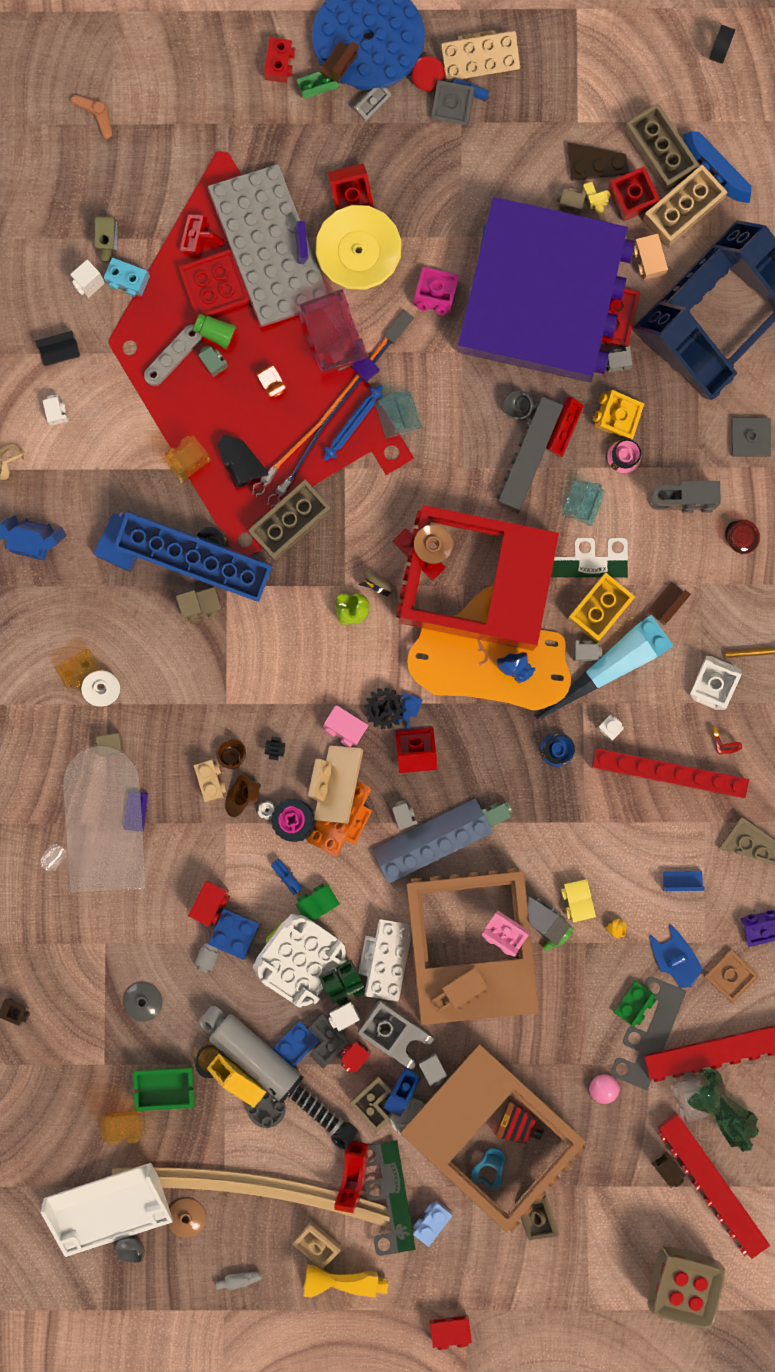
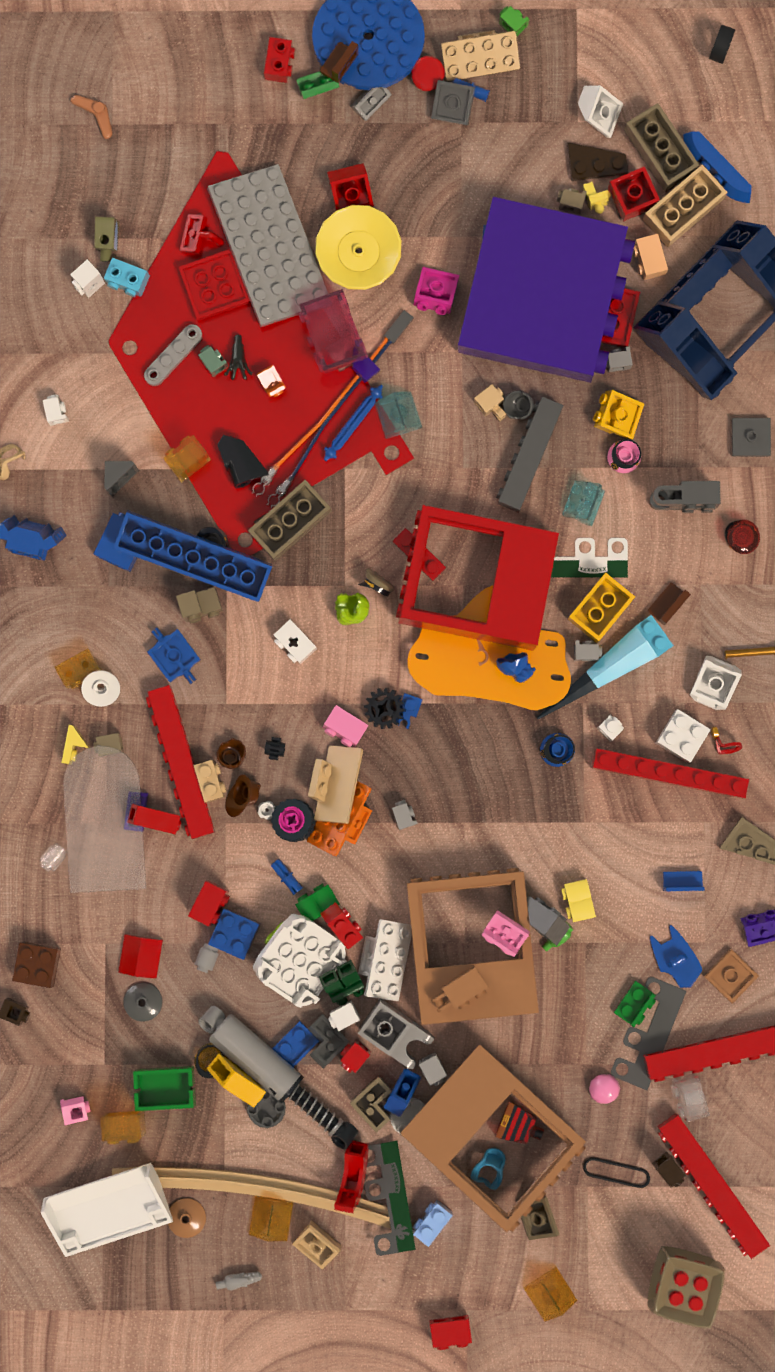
black panel [36,331,80,366] -> none
dark grey hair [114,1237,145,1263] -> none
bright green plant [193,314,236,350] -> none
dark purple tile [295,221,308,264] -> none
yellow hips [303,1264,389,1297] -> none
sand blue slope [372,798,493,884] -> none
red slope [395,727,438,773] -> none
medium nougat dish [414,525,453,564] -> none
sand green brick [482,802,513,827] -> none
red plate [546,397,584,457] -> none
yellow plate [605,919,626,939] -> none
clear green hips [687,1069,759,1152] -> none
none -> reddish brown brick [12,942,61,988]
none -> bright pink brick [60,1096,90,1125]
none -> light yellow slope [62,725,90,765]
none -> dark grey slope [104,461,139,497]
none -> red slope [118,934,163,979]
none -> red brick [127,804,181,835]
none -> red brick [146,685,215,839]
none -> blue plate [147,628,201,684]
none -> pearl dark grey piece [224,335,253,380]
none -> clear yellow slope [249,1195,294,1241]
none -> white brick [274,619,317,664]
none -> red brick [321,902,363,950]
none -> tan brick [474,384,506,421]
none -> bright green brick [499,6,529,37]
none -> clear yellow slope [523,1267,578,1322]
none -> white slope [578,86,623,138]
none -> black piece [583,1158,650,1188]
none -> white brick [655,709,711,763]

